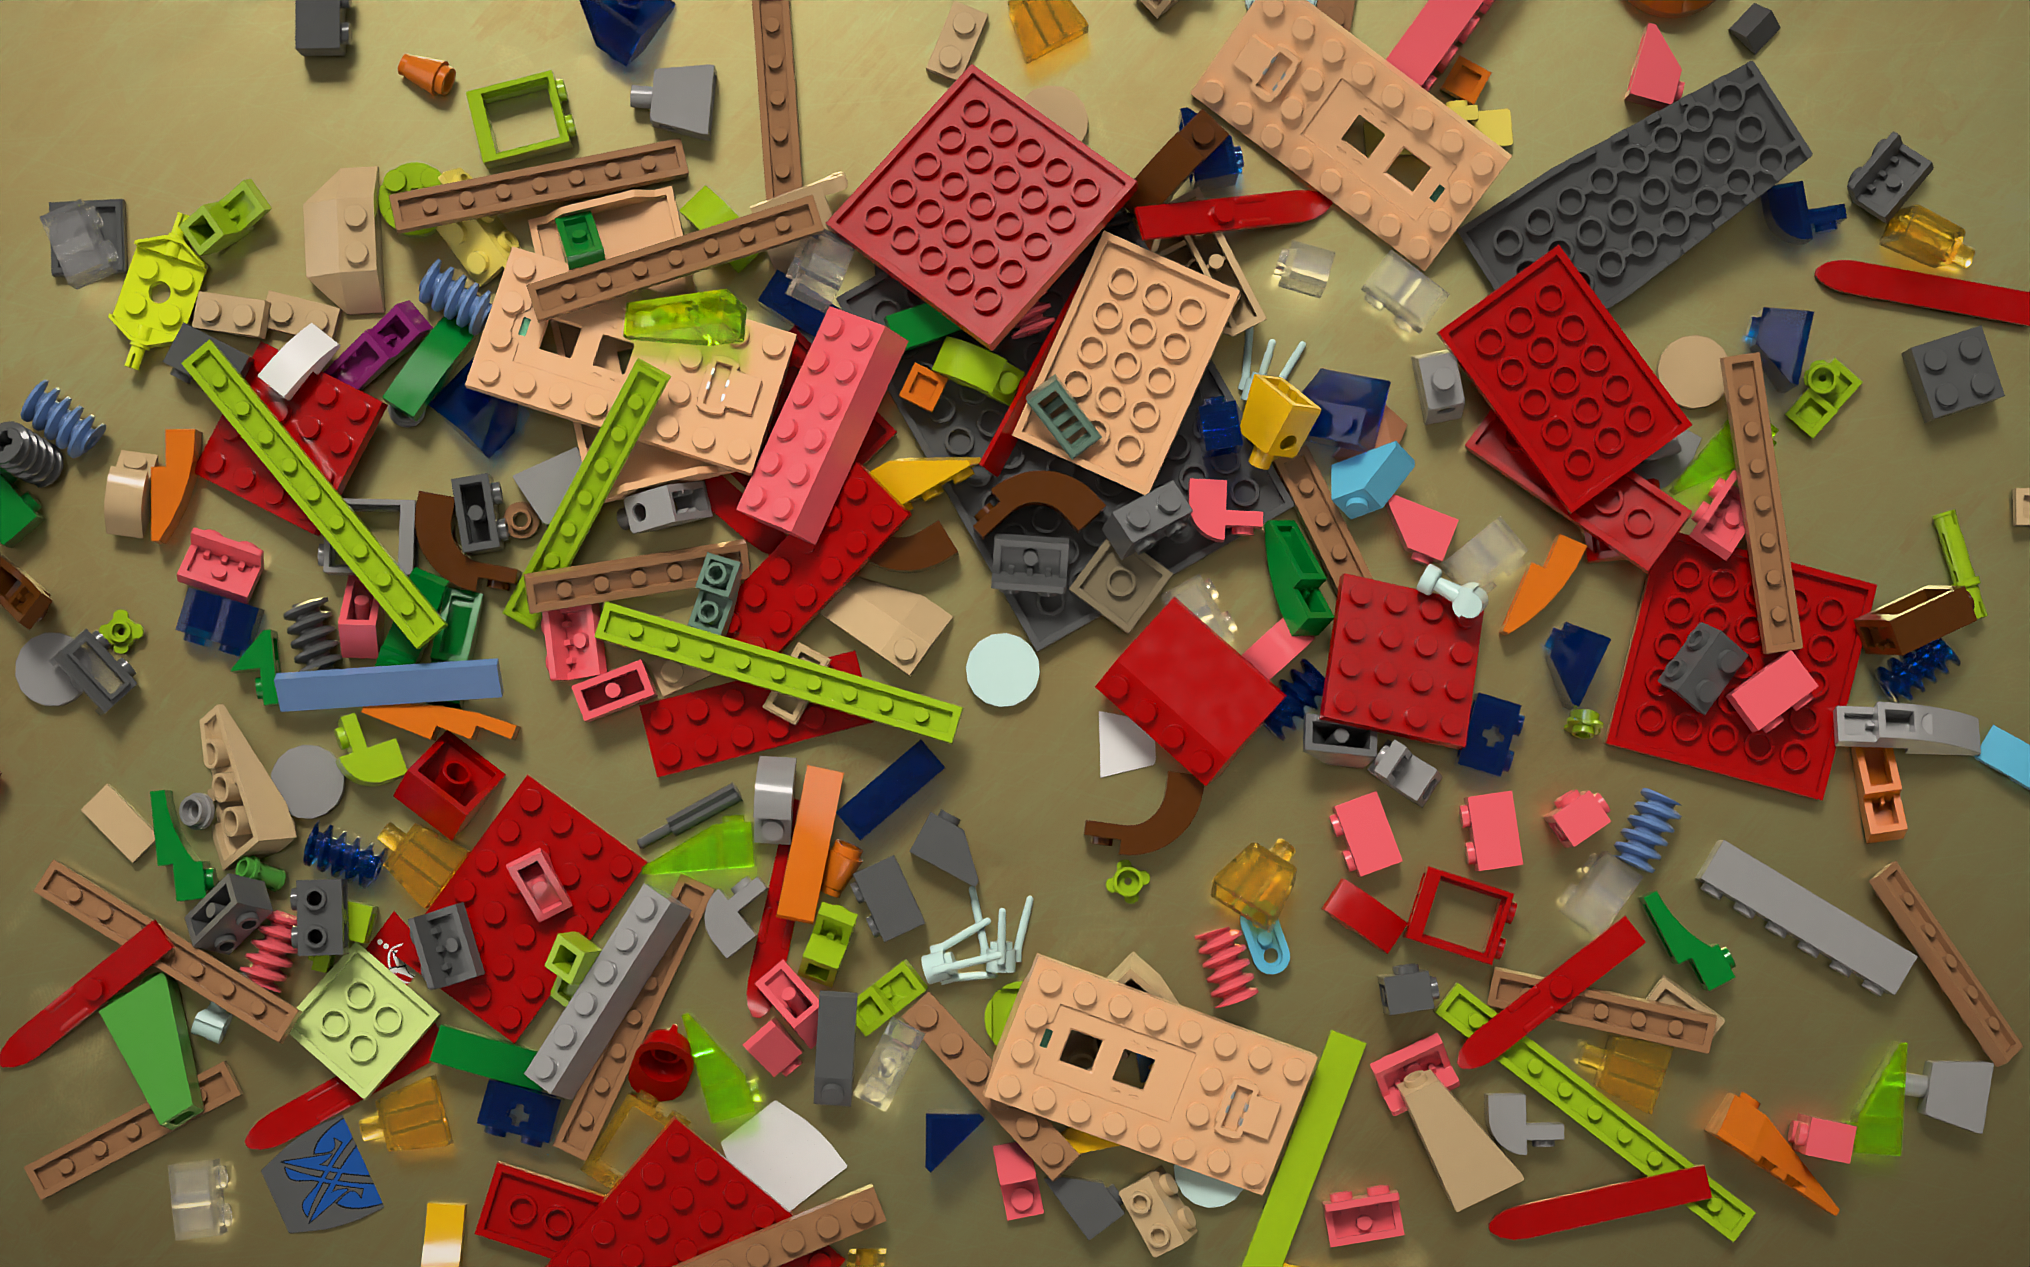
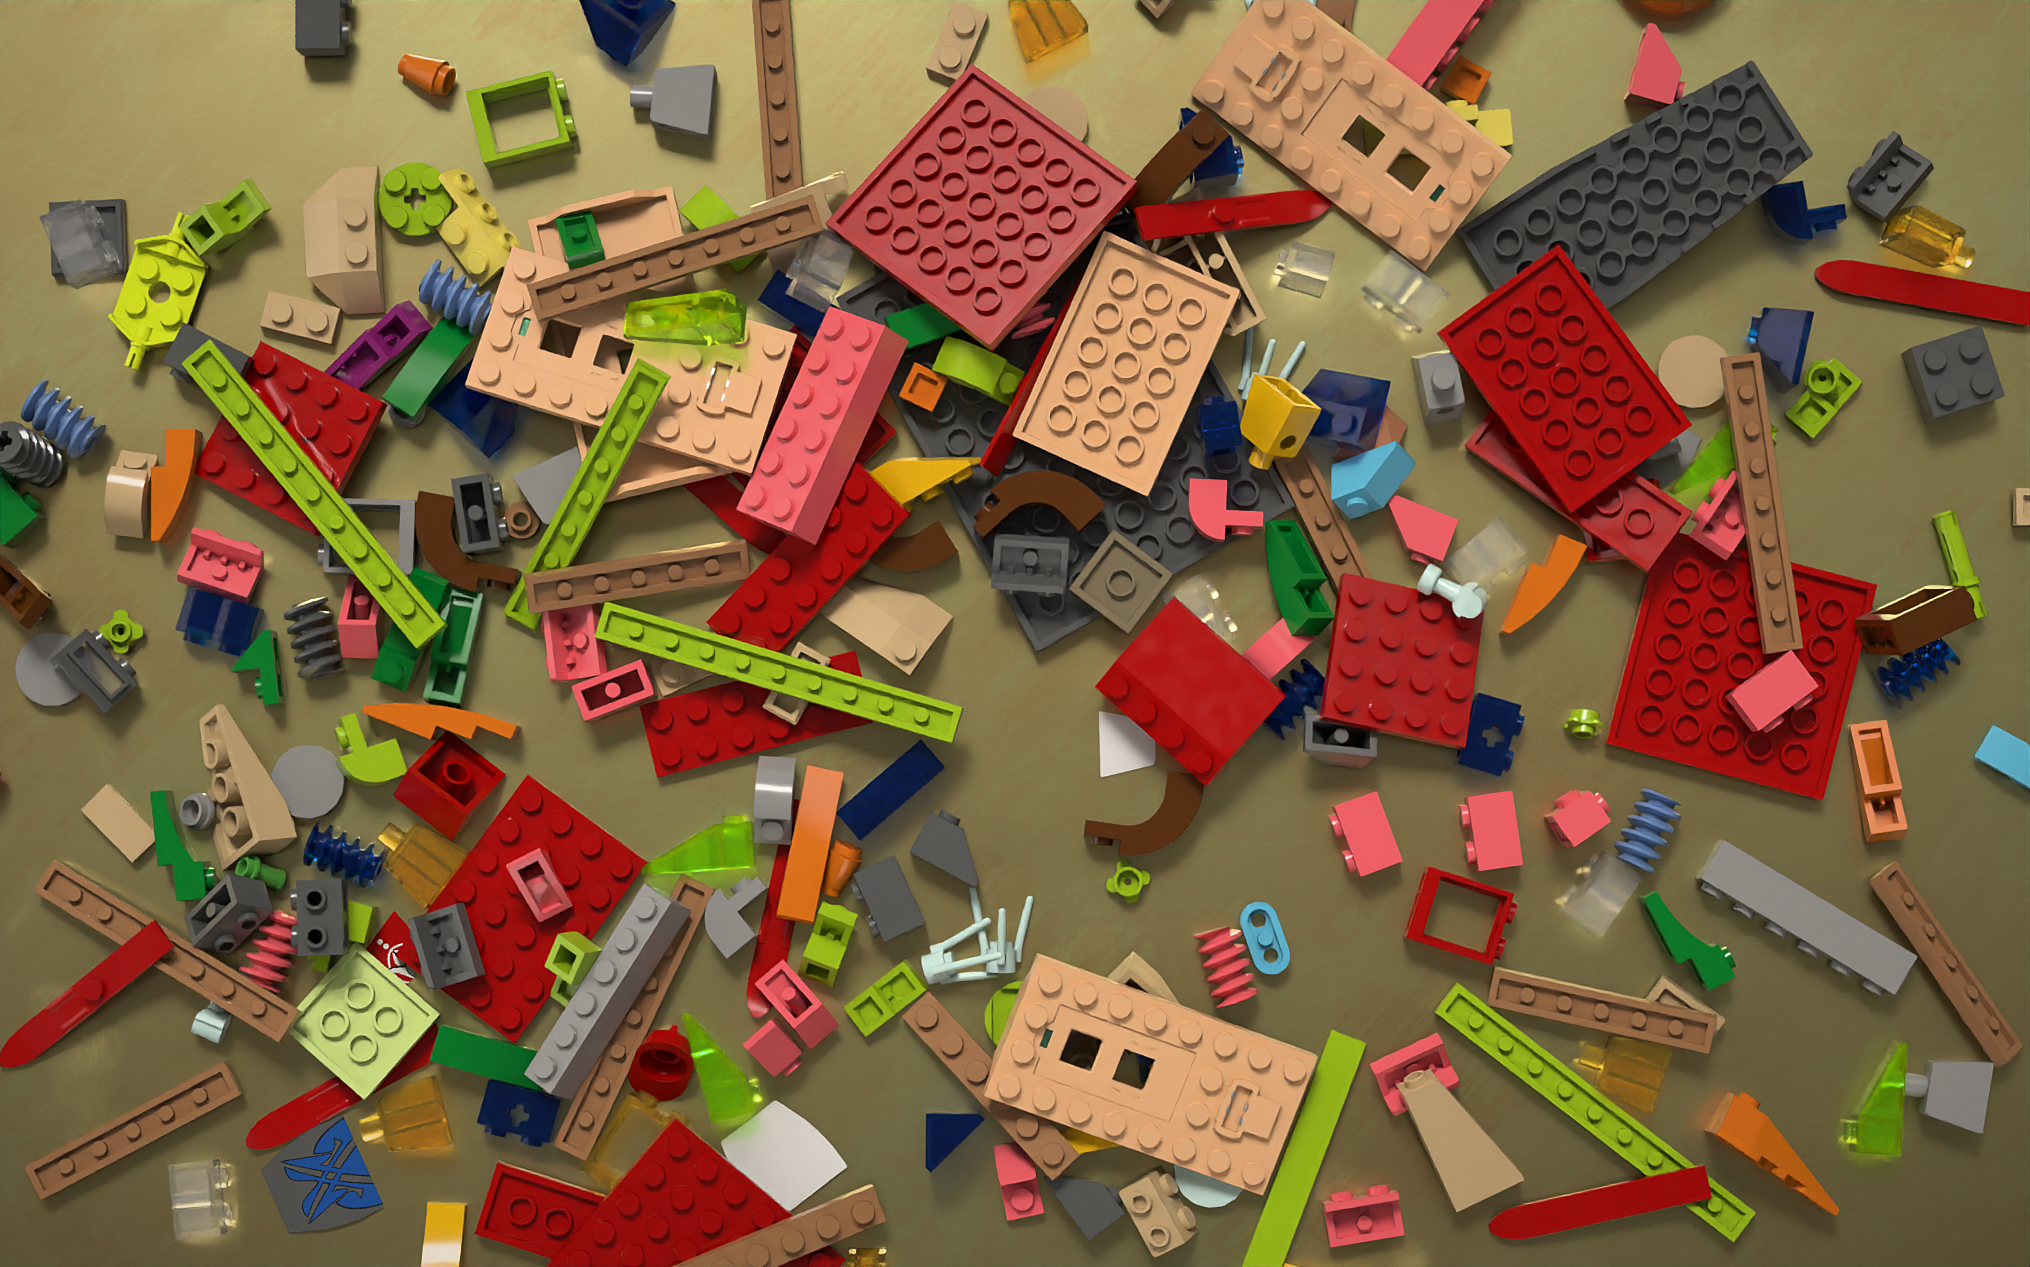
bright green slope [99,971,204,1130] -> none
tan plate [192,291,272,339] -> none
white slope [258,323,341,401] -> none
medium blue tile [274,658,504,712] -> none
medium nougat plate [389,138,689,234] -> none
light grey torso [617,480,713,534] -> none
dark grey axle [637,782,743,849] -> none
sand green slope [688,552,743,637] -> none
dark grey slope [814,990,858,1107] -> none
clear brick [852,1017,925,1112] -> none
light aqua tile [966,633,1040,707] -> none
sand green slope [1026,374,1102,460] -> none
dark grey brick [1102,480,1193,560] -> none
clear yellow torso [1211,839,1297,933] -> none
red slope [1322,878,1408,954] -> none
light grey brick [1368,739,1442,808] -> none
dark grey brick [1377,963,1440,1015] -> none
red piece [1457,916,1646,1069] -> none
light grey brick [1484,1093,1565,1155] -> none
clear blue slope [1544,622,1611,710] -> none
dark grey bracket [1658,622,1748,715] -> none
dark grey slope [1728,3,1781,55] -> none
coral brick [1788,1113,1857,1164] -> none
light grey slope [1833,702,1981,756] -> none

